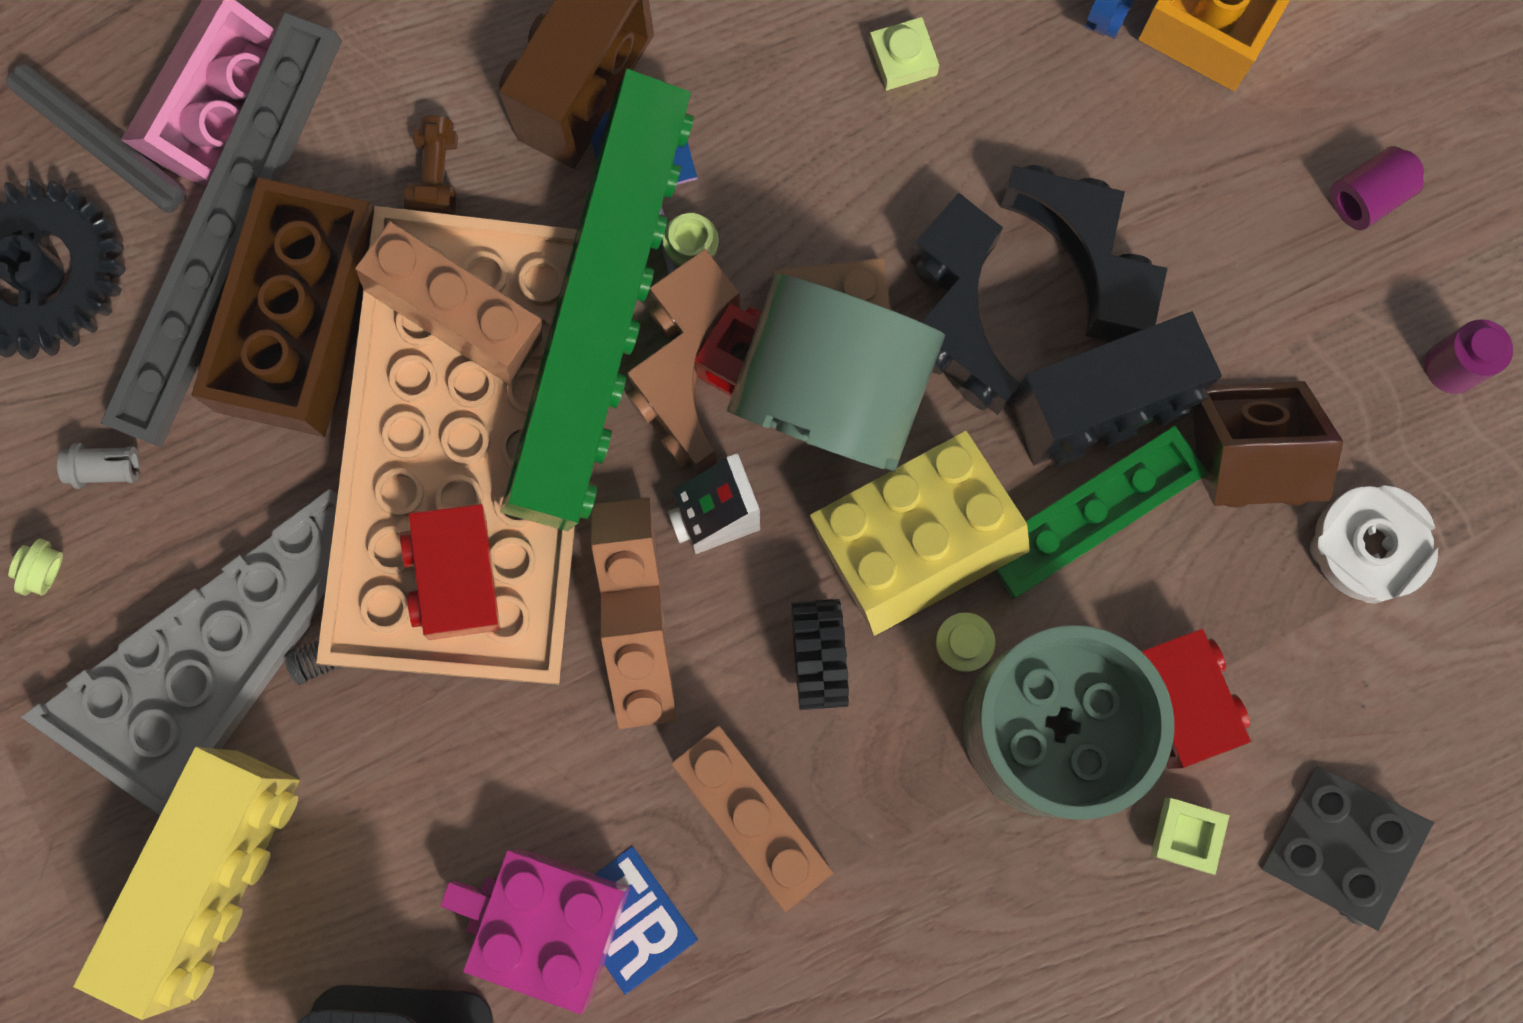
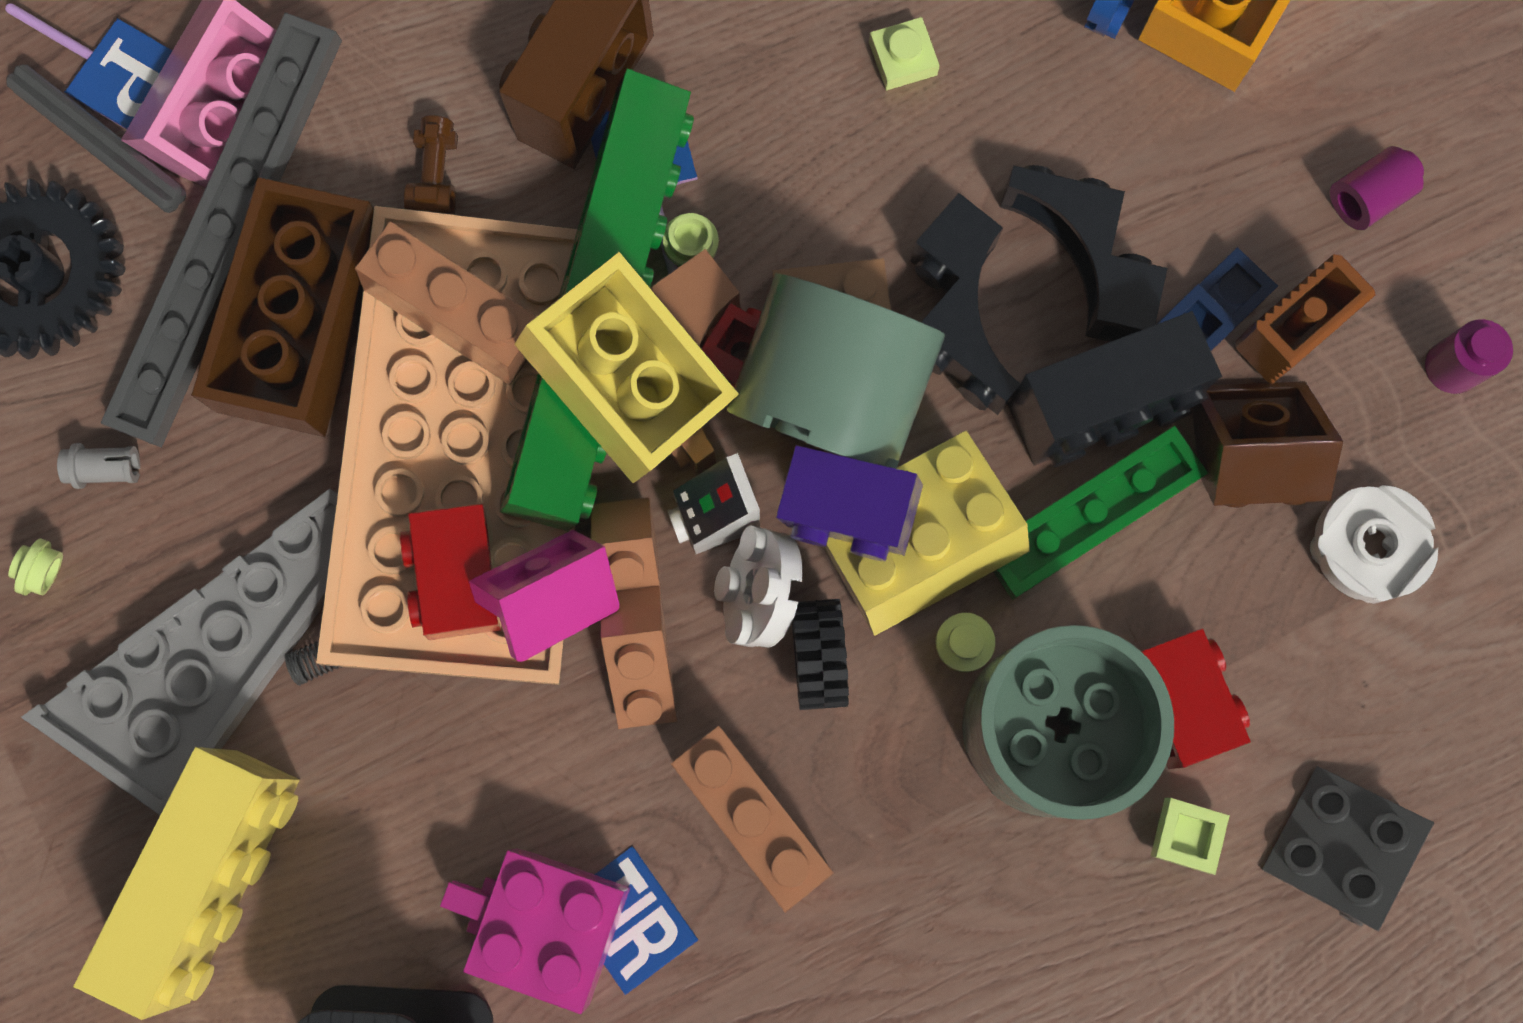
none -> blue piece [5,3,173,130]
none -> dark pink panel [469,530,620,662]
none -> light yellow brick [514,252,739,483]
none -> white plate [714,525,802,648]
none -> dark purple brick [776,445,923,562]
none -> dark blue slope [1157,247,1278,351]
none -> dark orange brick [1235,254,1376,384]

